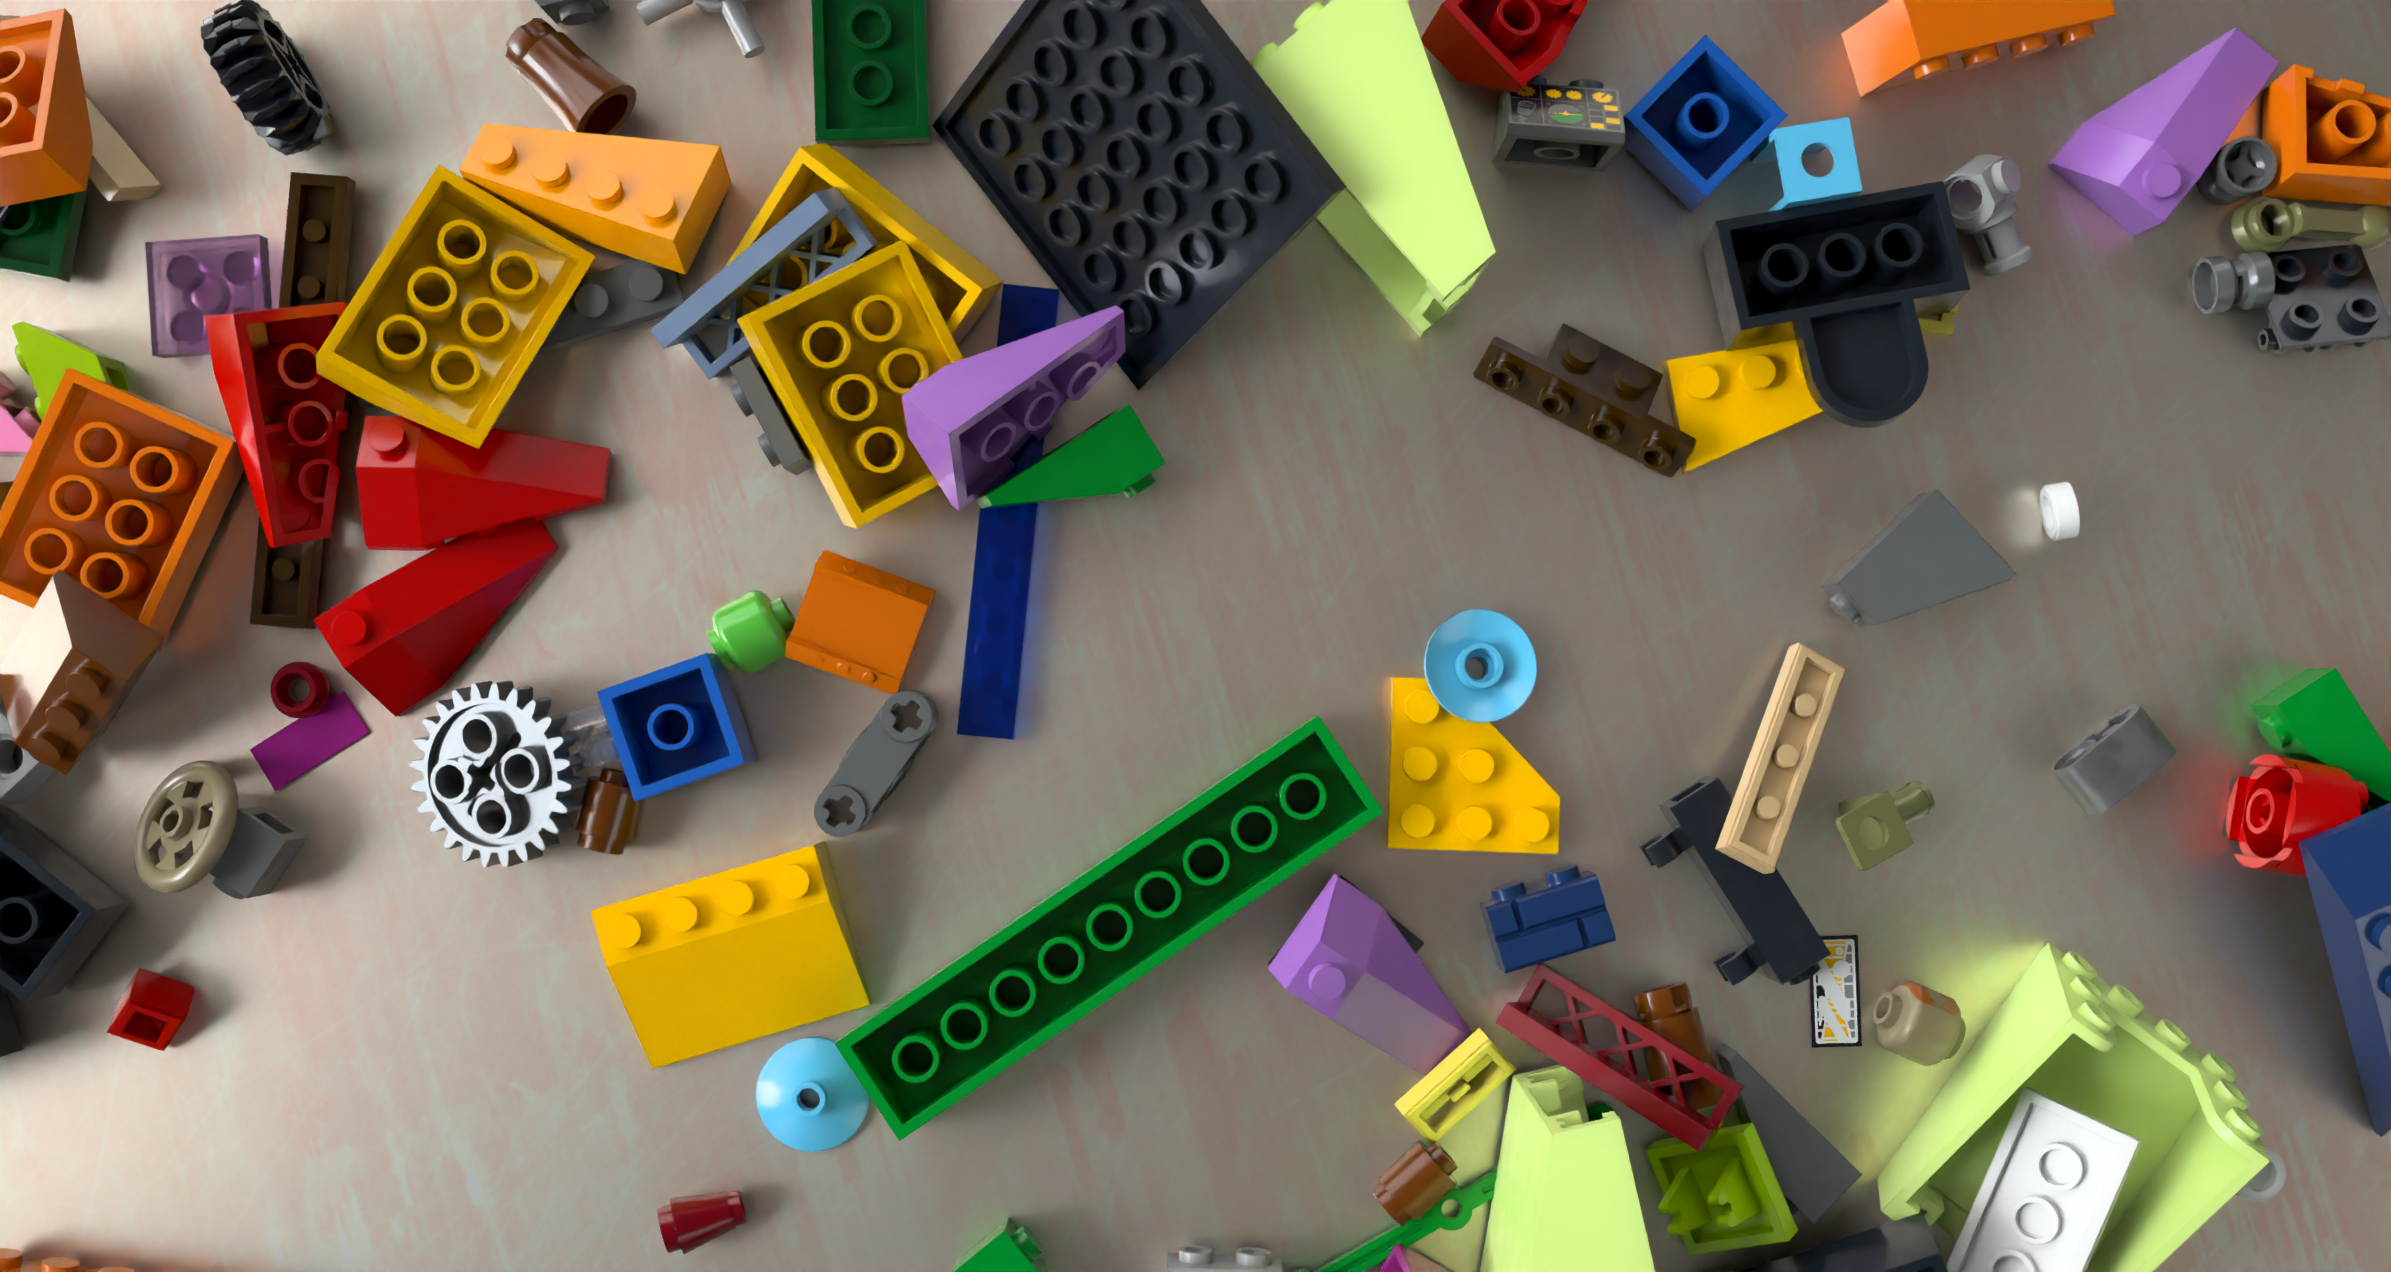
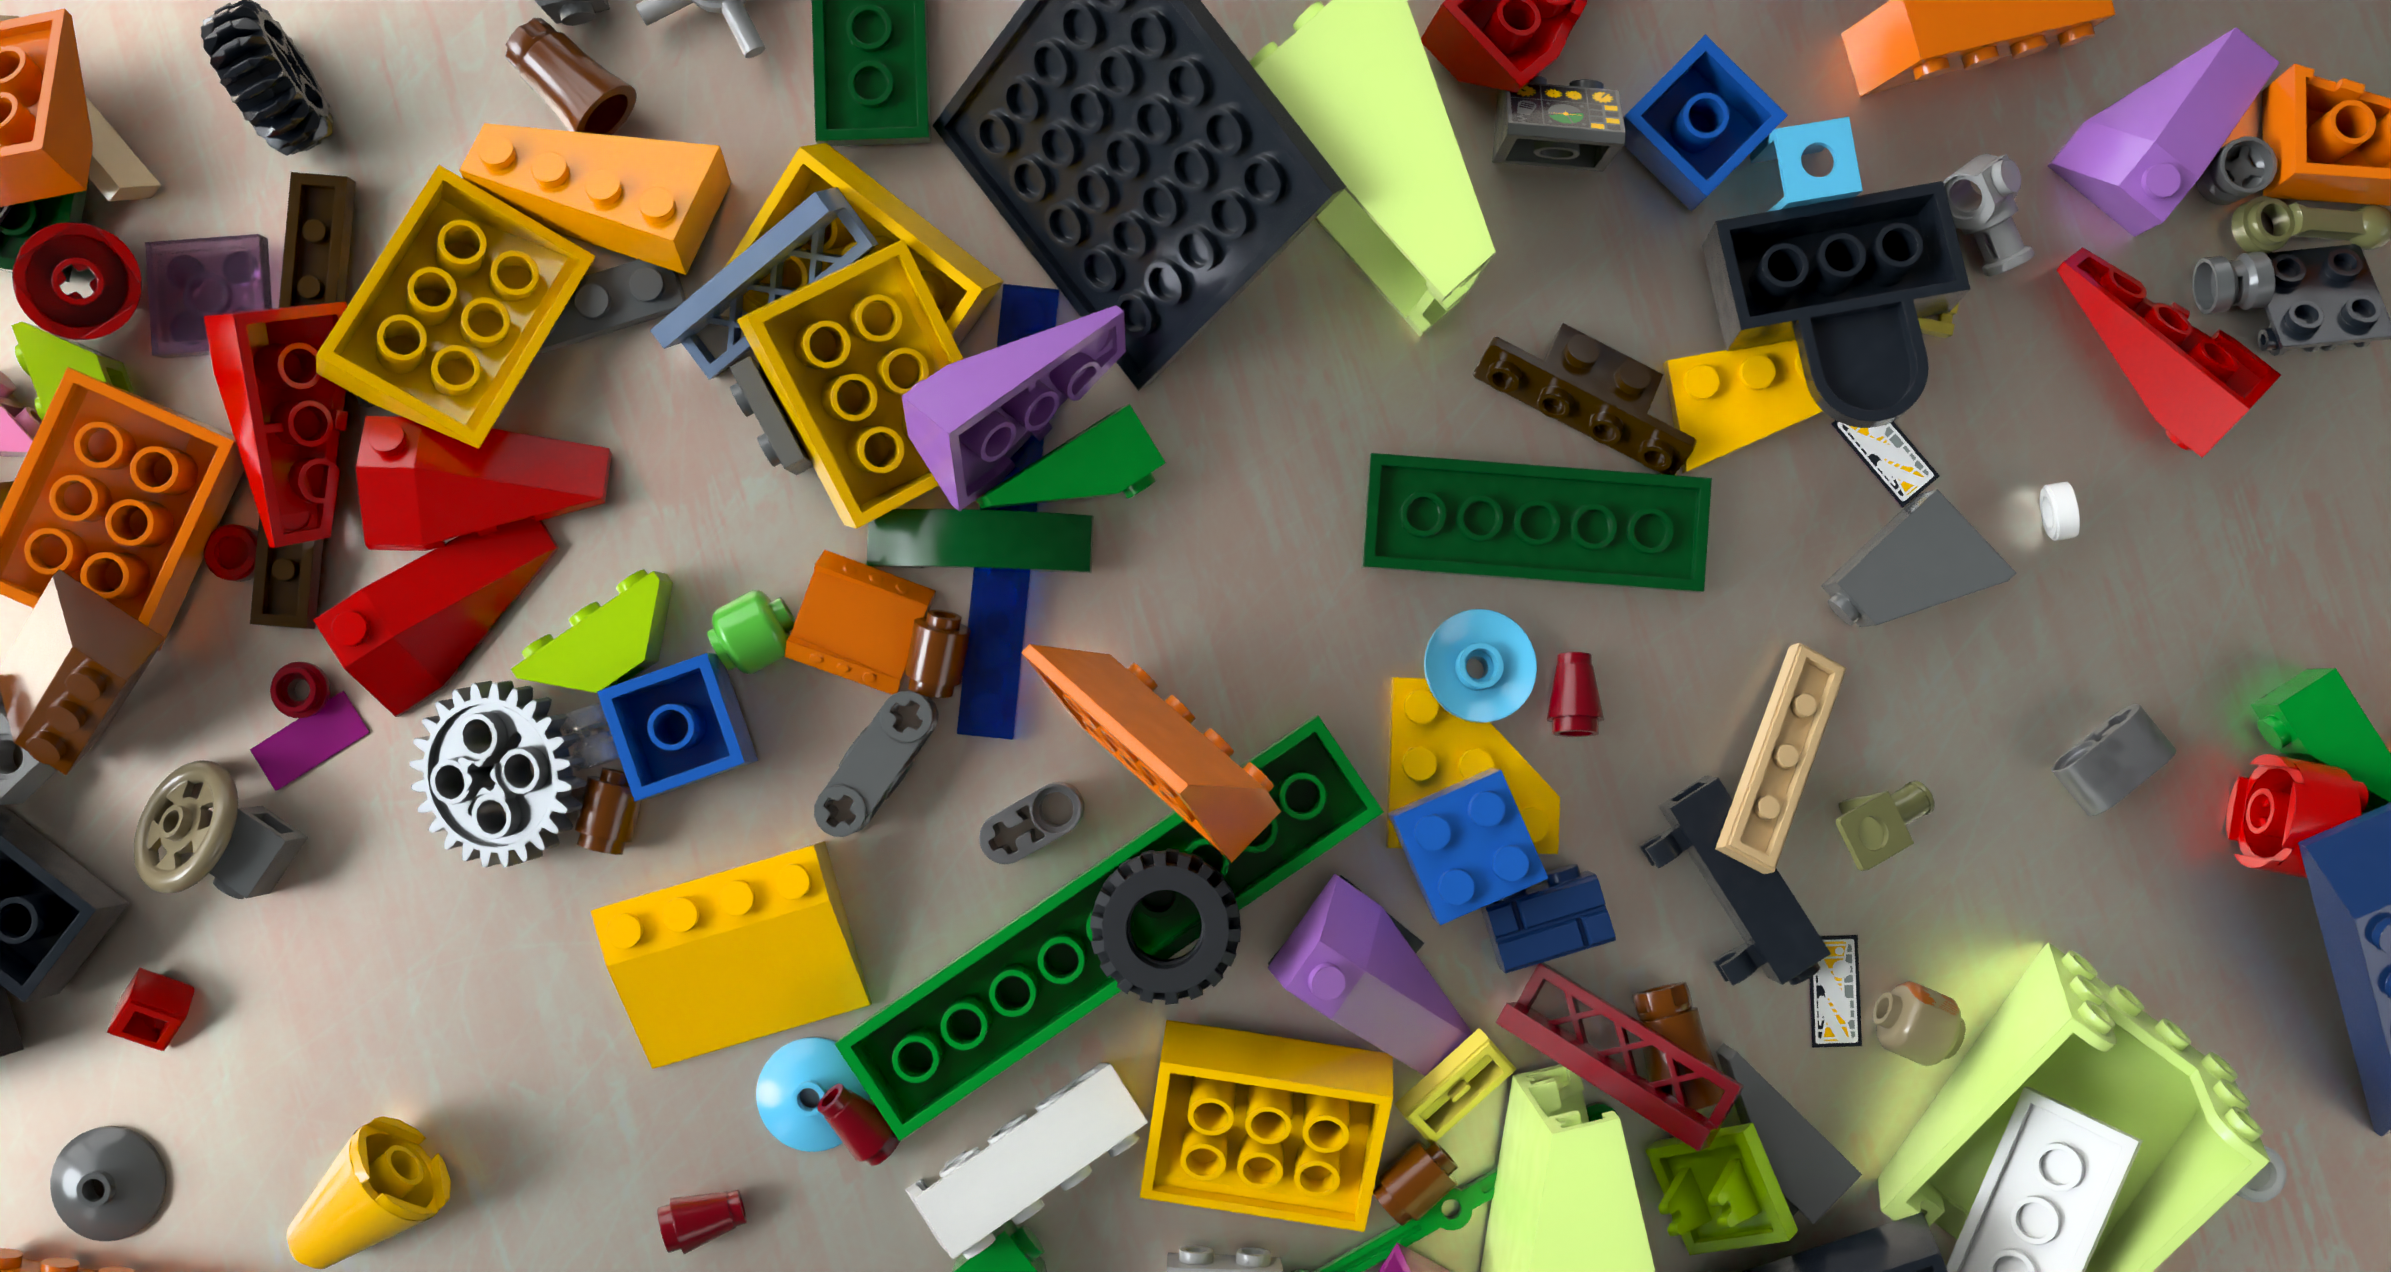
none -> red brick [12,222,142,340]
none -> dark grey dish [50,1126,166,1241]
none -> red tile [204,524,258,582]
none -> yellow cone [287,1116,451,1269]
none -> lime slope [511,569,673,693]
none -> dark red cone [817,1084,900,1166]
none -> dark green slope [866,509,1094,573]
none -> reddish brown brick [905,610,971,698]
none -> white wedge [905,1062,1148,1259]
none -> flat silver beam [979,782,1085,864]
none -> orange slope [1021,644,1281,863]
none -> black tyre [1090,848,1241,1005]
none -> yellow slope [1140,1020,1393,1232]
none -> dark green plate [1361,453,1712,593]
none -> blue brick [1387,768,1549,925]
none -> dark red cone [1547,652,1604,737]
none -> sticker [1831,420,1940,508]
none -> red wedge [2057,247,2281,458]

